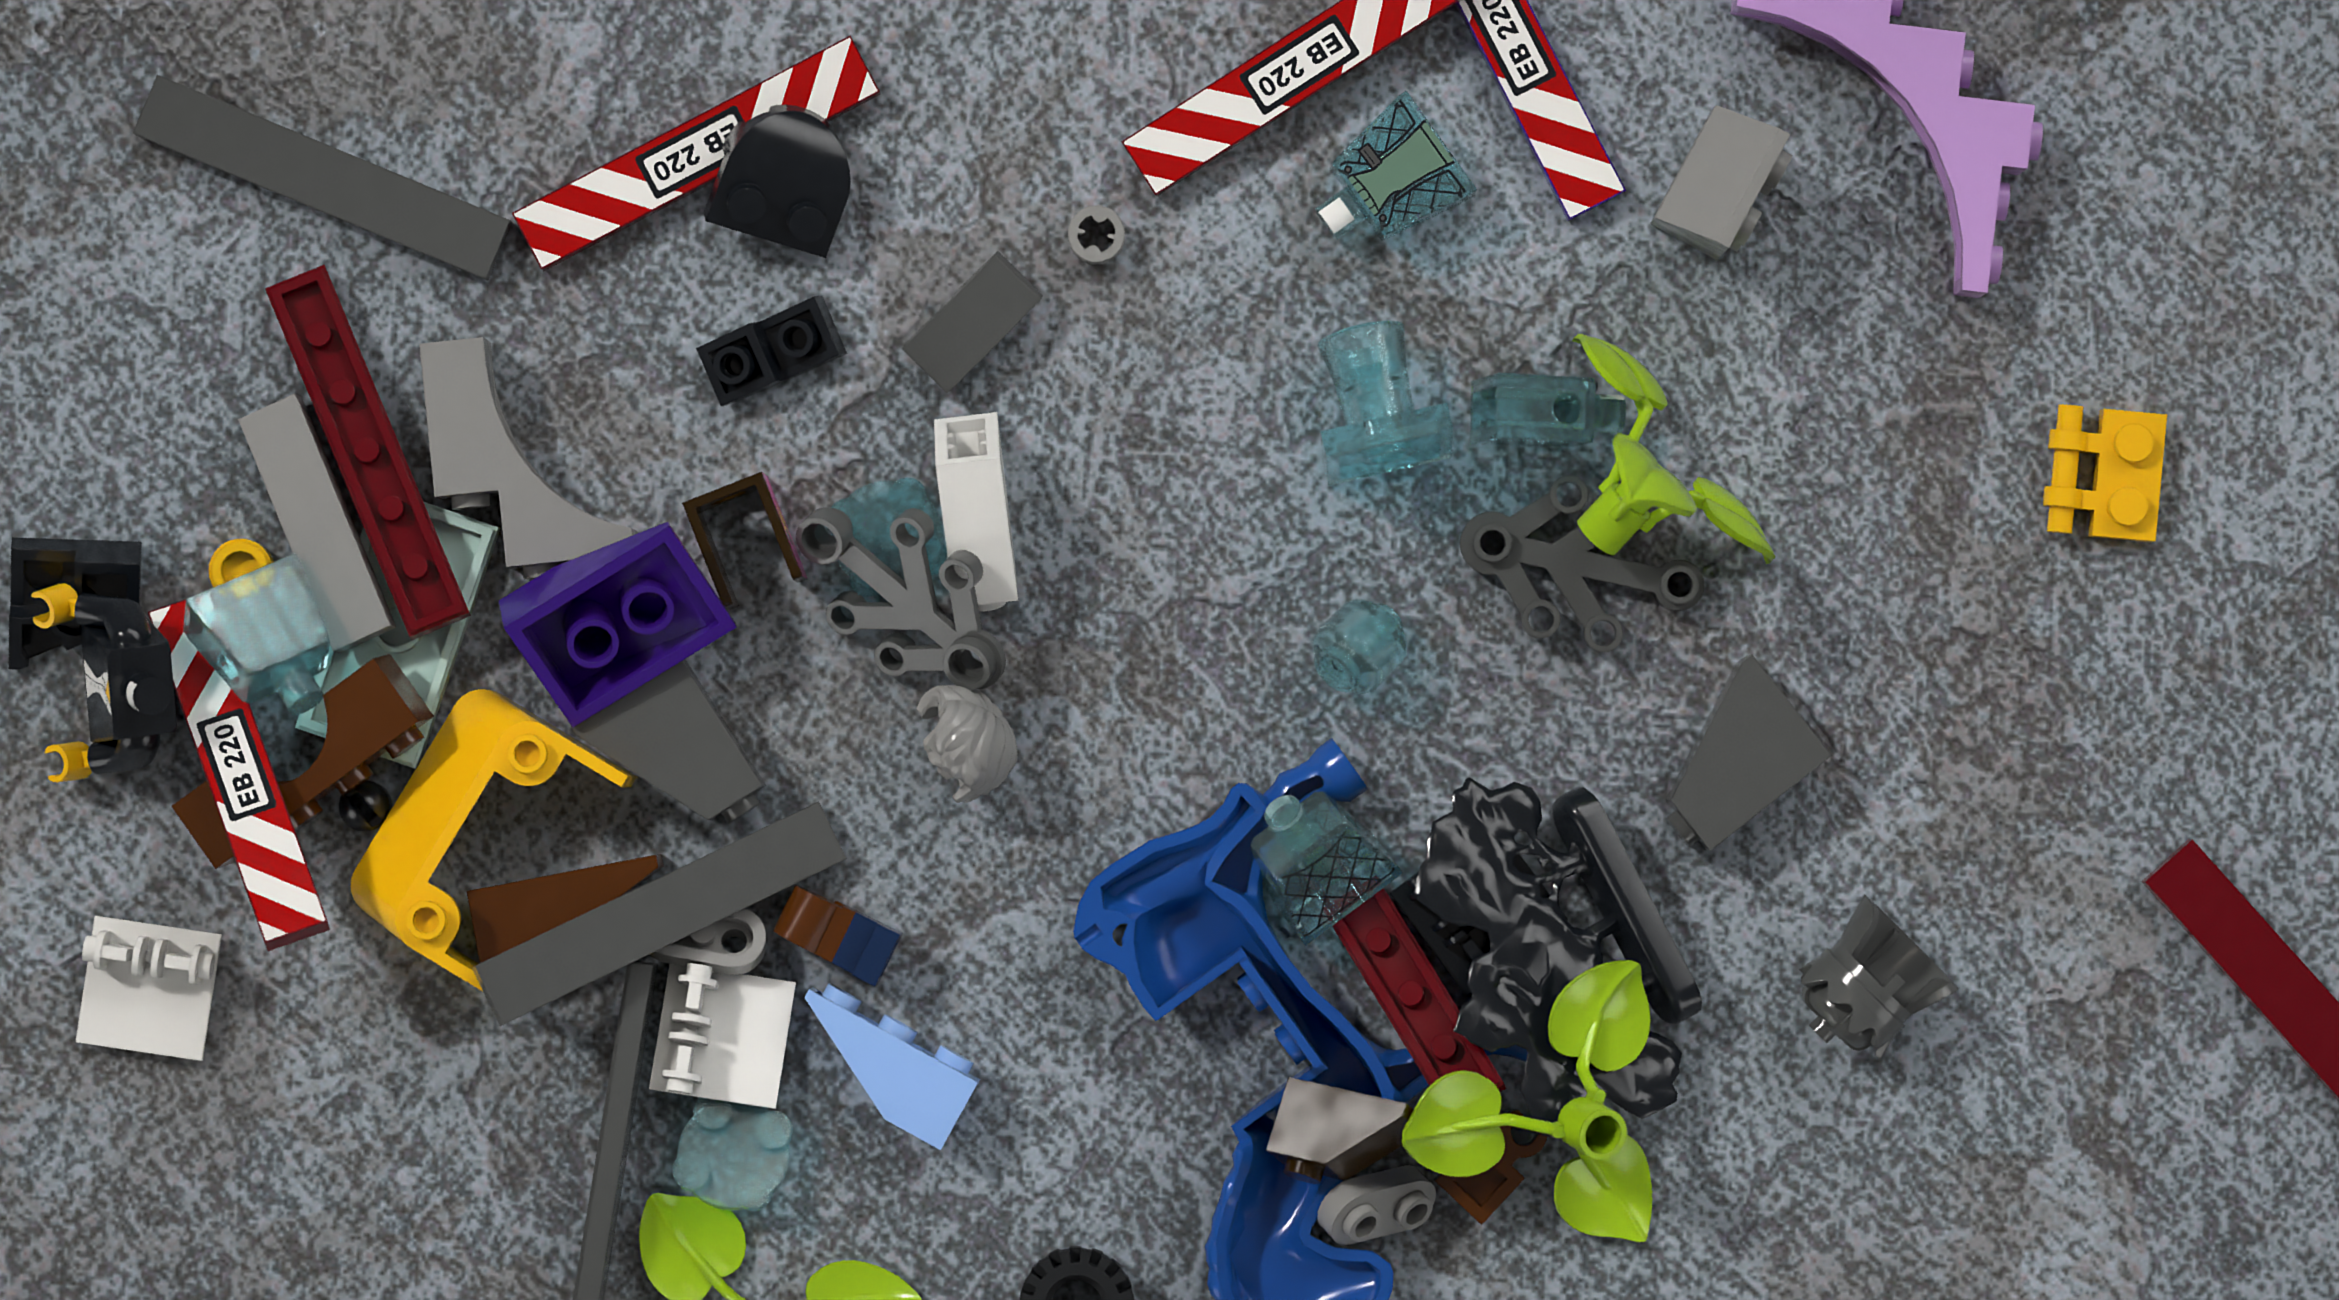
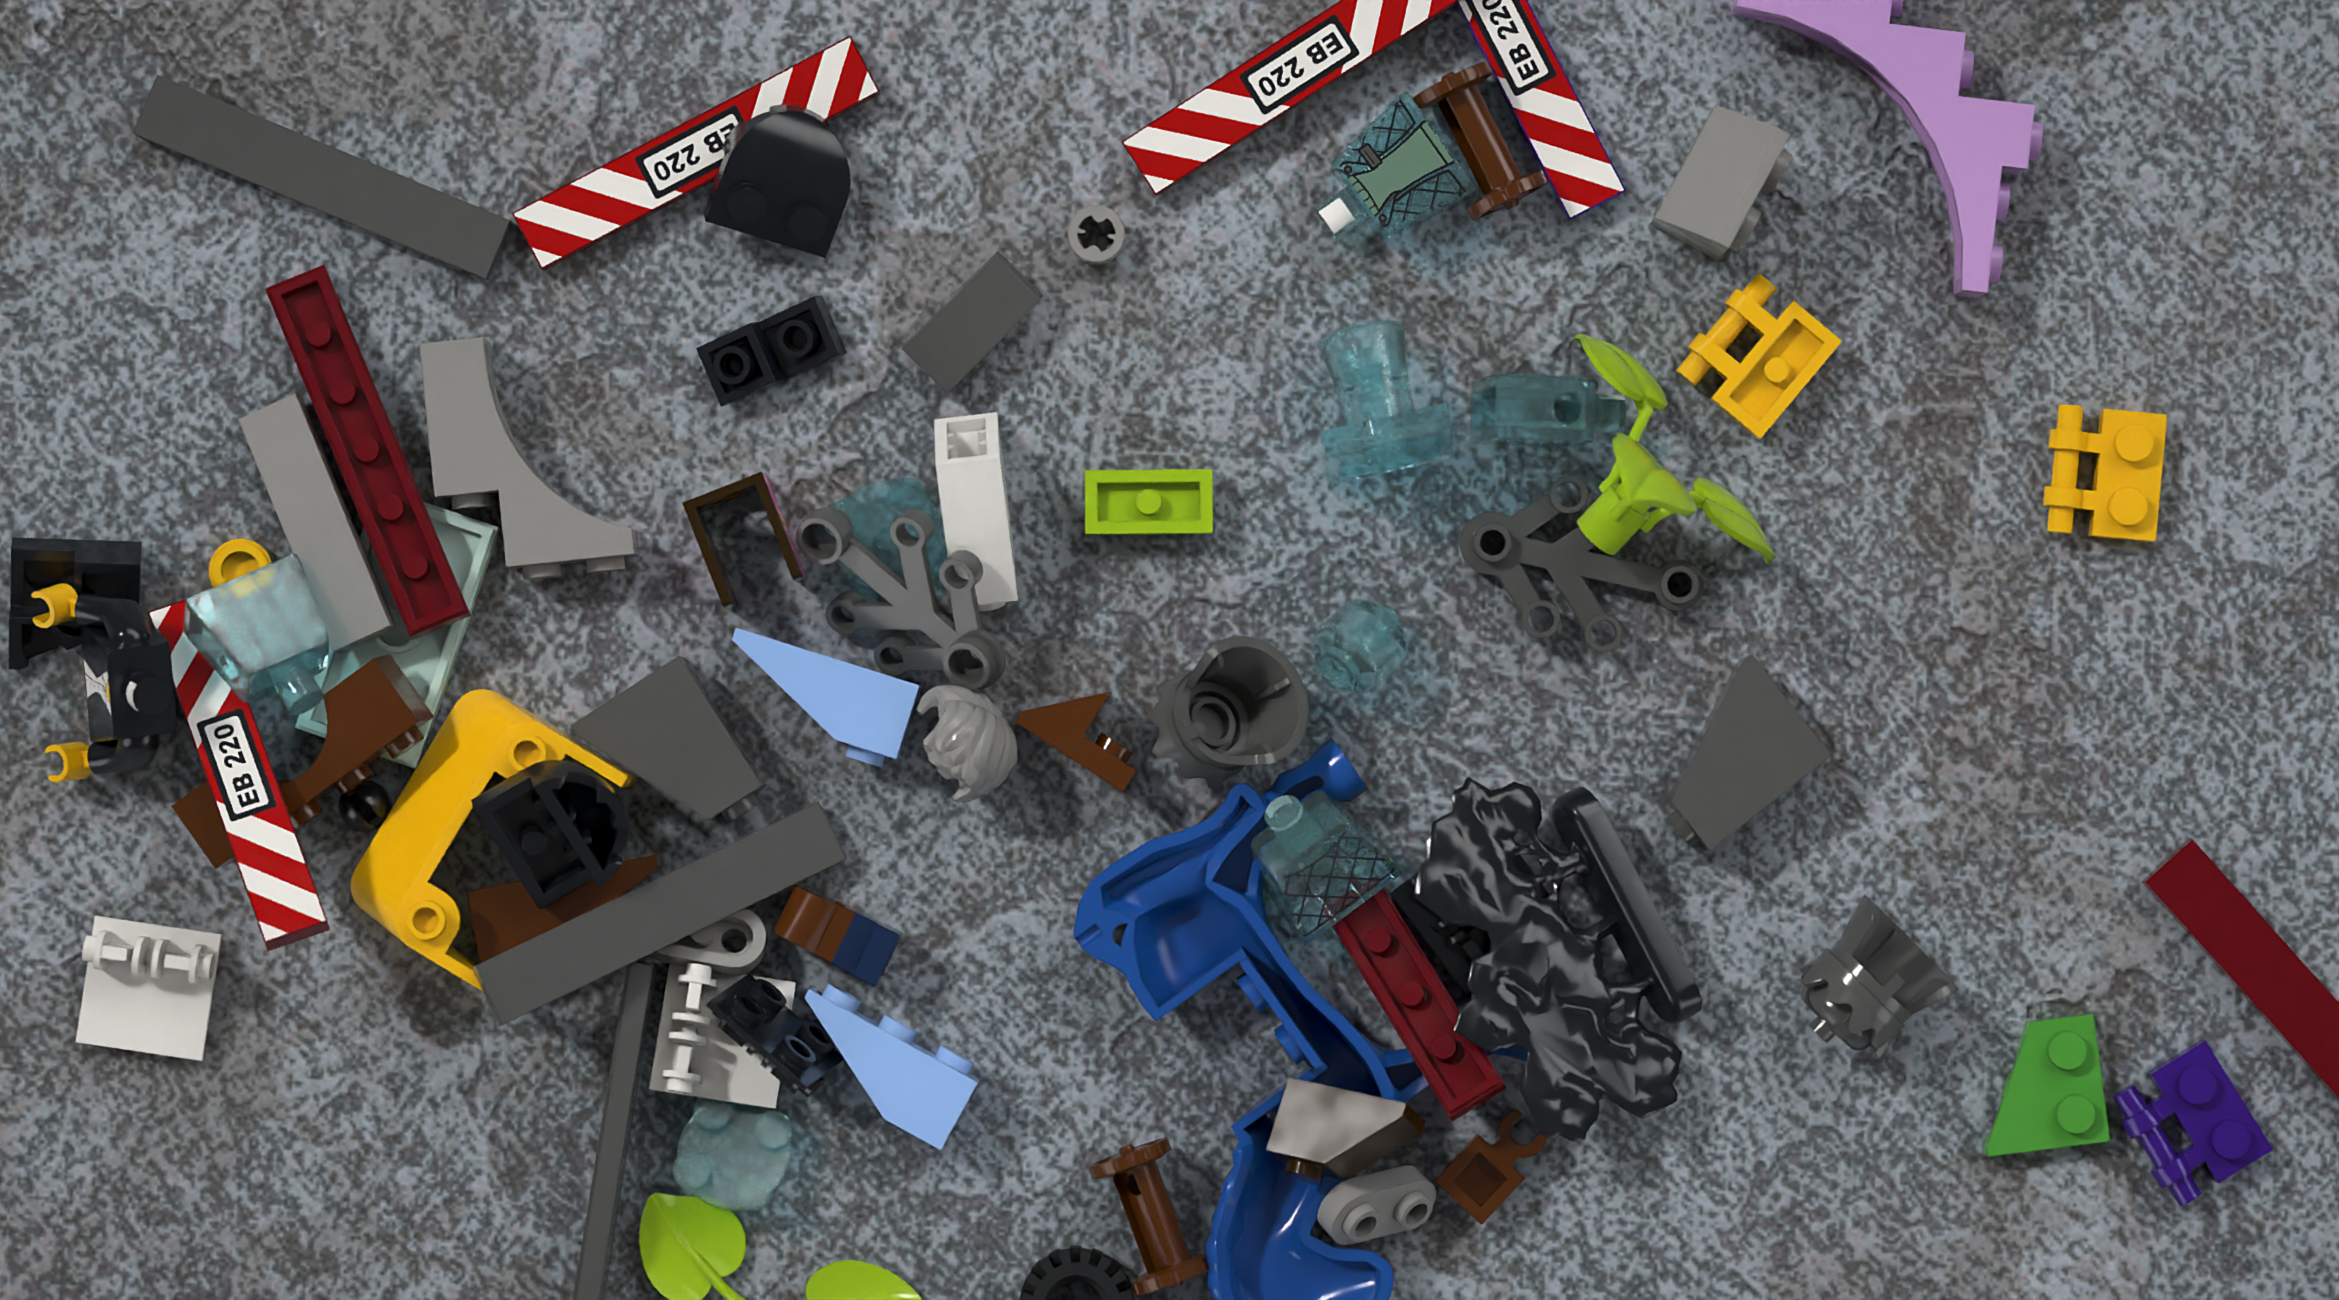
dark purple slope [499,522,737,727] -> none
lime plant [1402,960,1652,1242] -> none
none -> black slope [471,760,631,910]
none -> black hinge [706,974,844,1098]
none -> light blue slope [732,628,922,767]
none -> reddish brown slope [1015,692,1137,792]
none -> lime plate [1085,469,1213,535]
none -> reddish brown hose [1088,1137,1209,1296]
none -> dark grey hat [1150,636,1309,788]
none -> reddish brown hose [1412,61,1548,221]
none -> yellow plate [1676,273,1842,440]
none -> bright green wing [1983,1013,2110,1157]
none -> dark purple plate [2112,1040,2273,1206]

